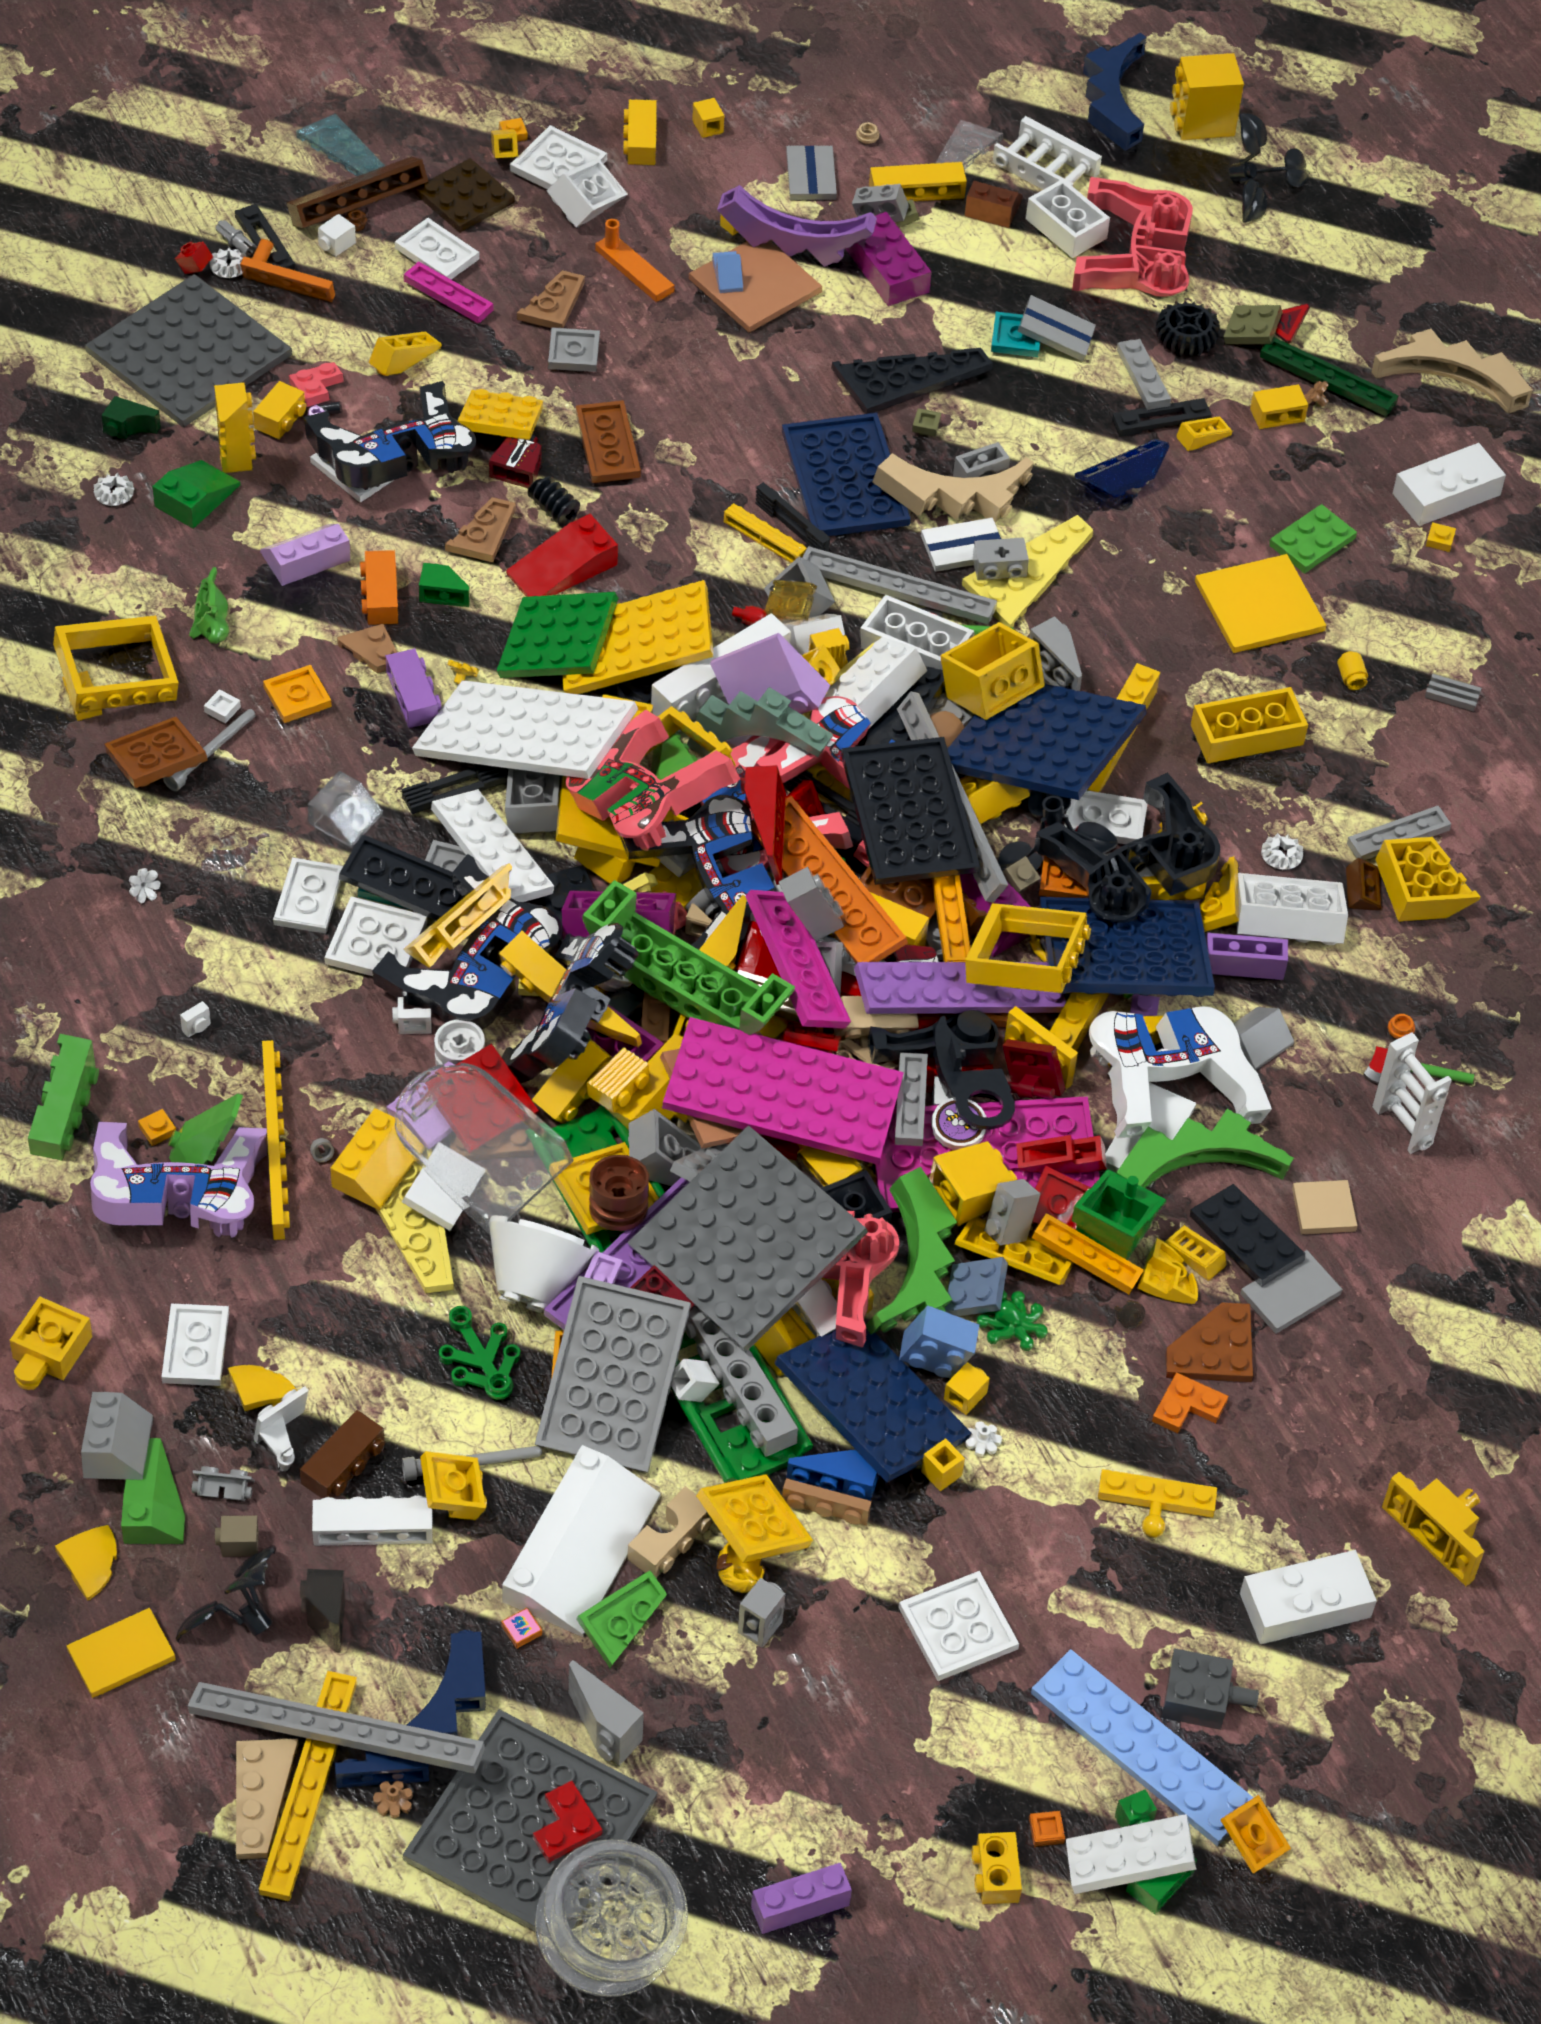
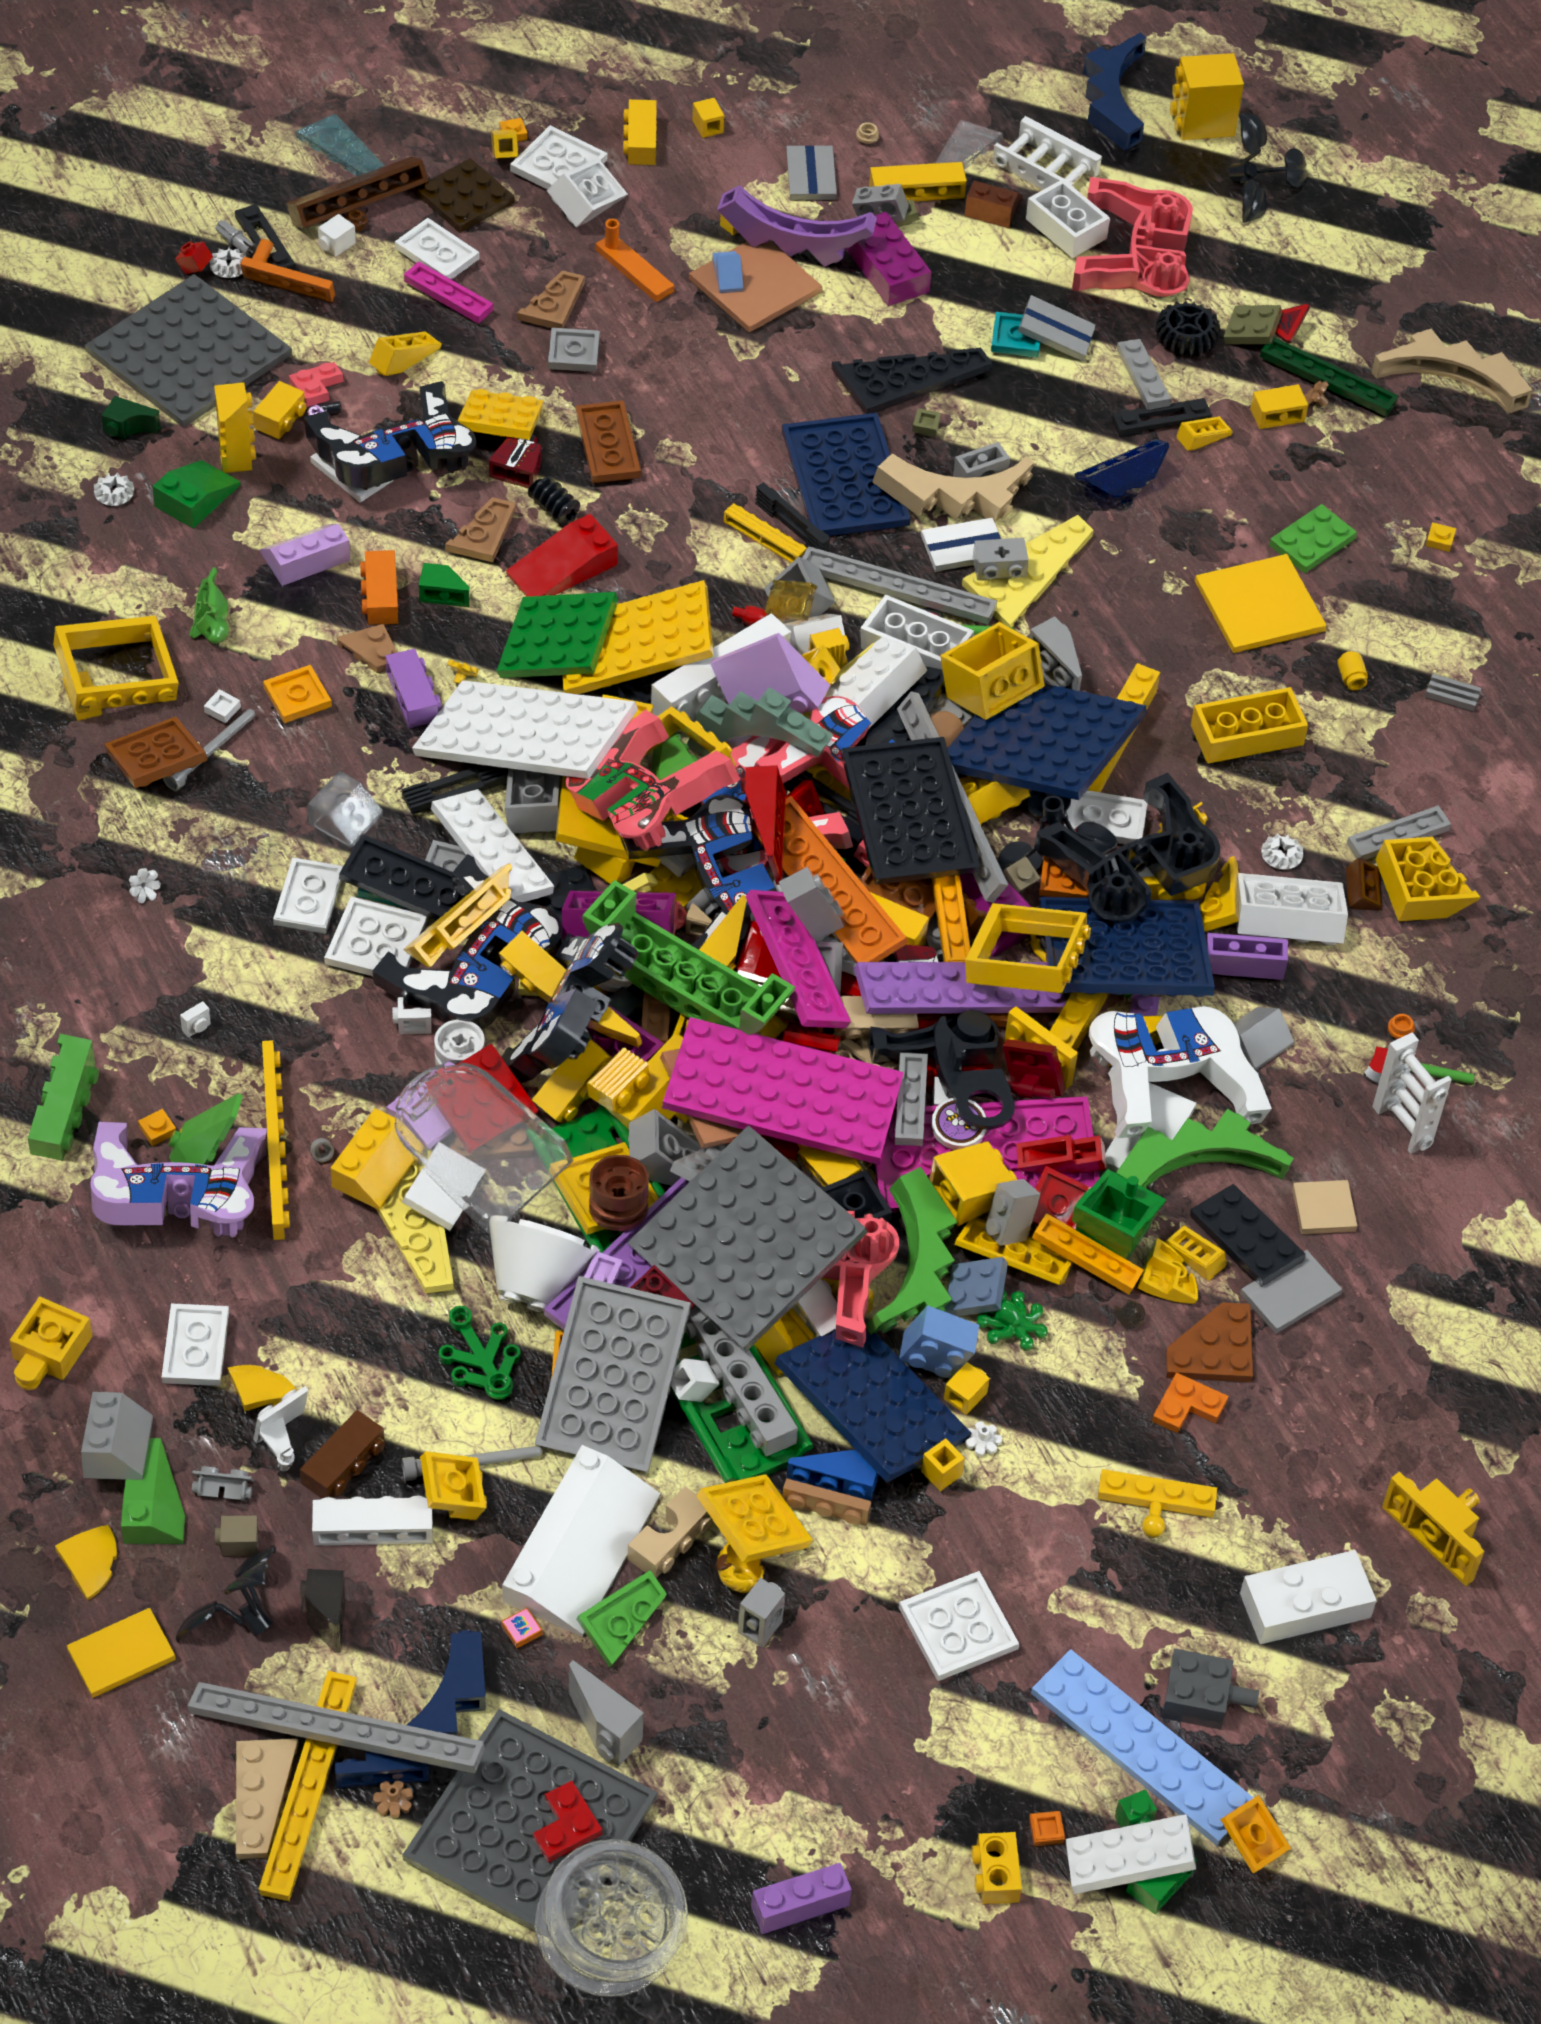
white brick [1393,443,1506,526] -> none

